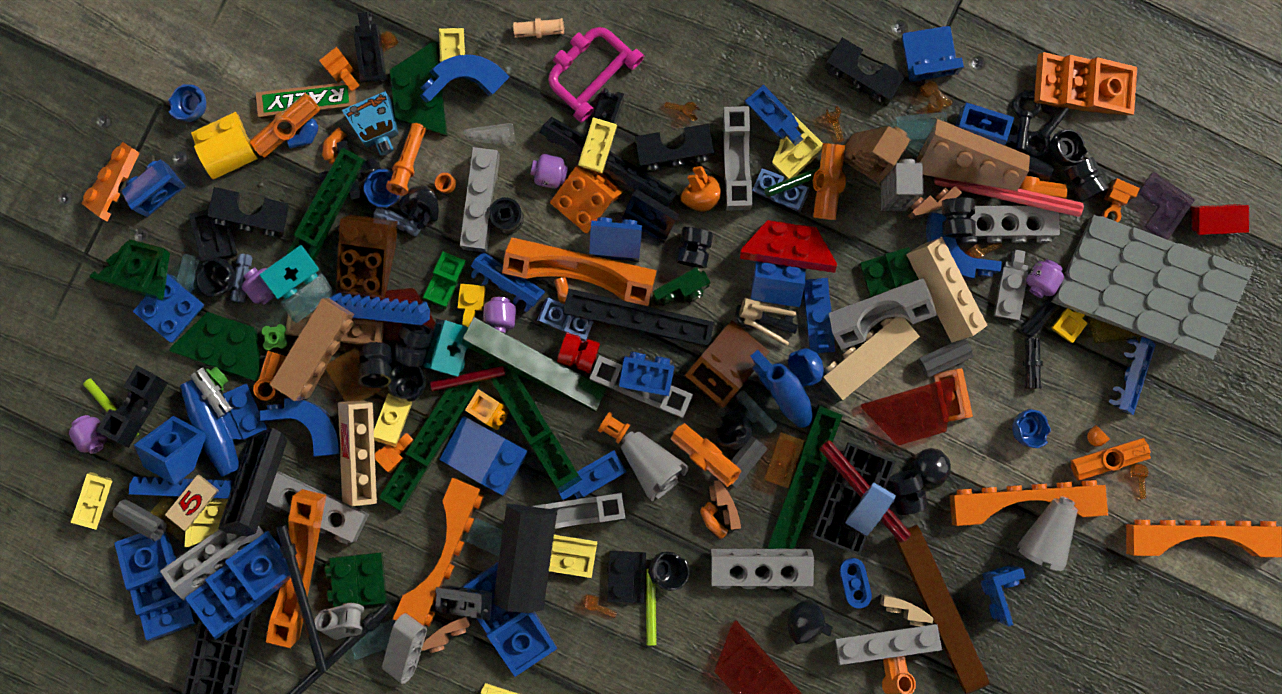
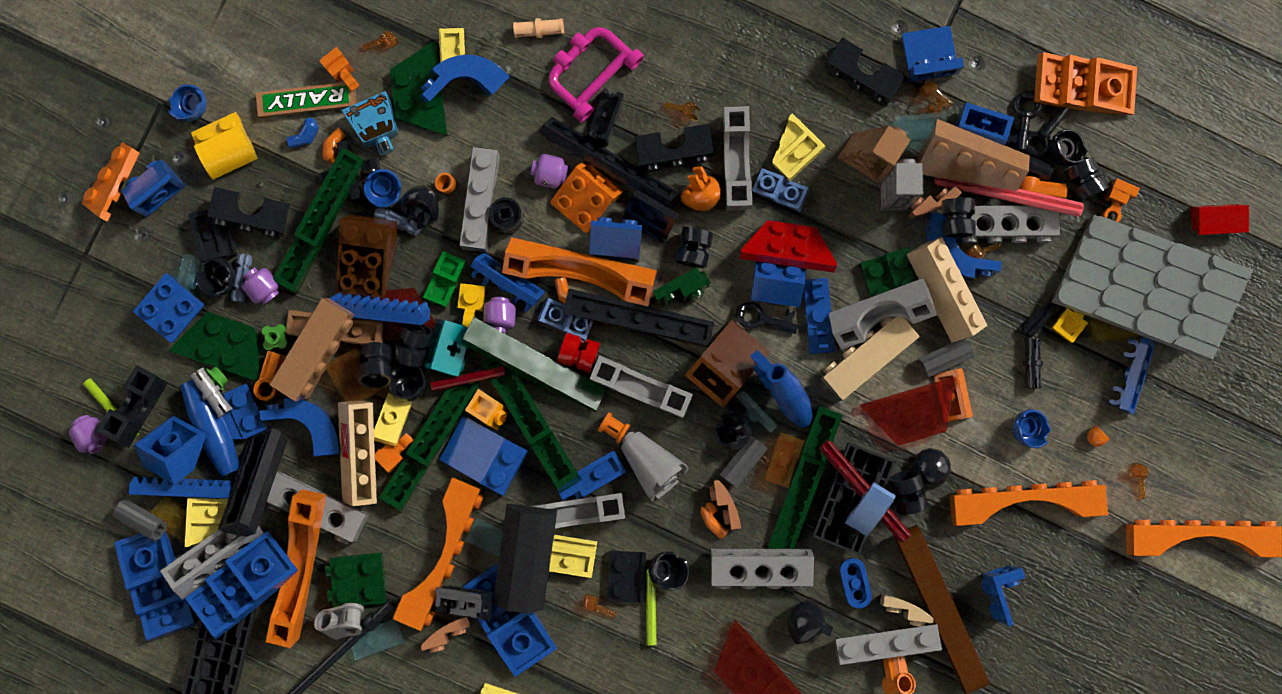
light yellow hinge [71,472,113,530] -> none
dark green wing [90,239,170,301] -> none
tan tile [165,475,219,531] -> none
orange piece [250,93,320,158] -> none
teal brick [259,245,320,300] -> none
black bar [276,524,328,672] -> none
clear light blue plate [281,273,335,323] -> none
black hinge [353,11,387,82] -> none
light grey beam [382,613,427,684] -> none
orange pin [386,123,426,196] -> none
clear slope [463,123,517,147] -> none
light yellow plate [578,117,617,173] -> none
blue bracket [619,352,674,396] -> none
orange piece [671,423,741,487] -> none
tan plant [739,298,796,346] -> none
blue hinge [745,85,803,146] -> none
dark green bar [764,167,820,197] -> none
blue hair [788,348,824,387] -> none
orange piece [813,143,846,220] -> none
clear orange hand [825,106,844,142] -> none
light grey hinge [993,250,1028,321] -> none
light grey cone [1017,496,1078,571] -> none
medium lavender head [1026,259,1064,298] -> none
orange piece [1070,438,1151,481] -> none
clear purple plate [1138,172,1195,240] -> none

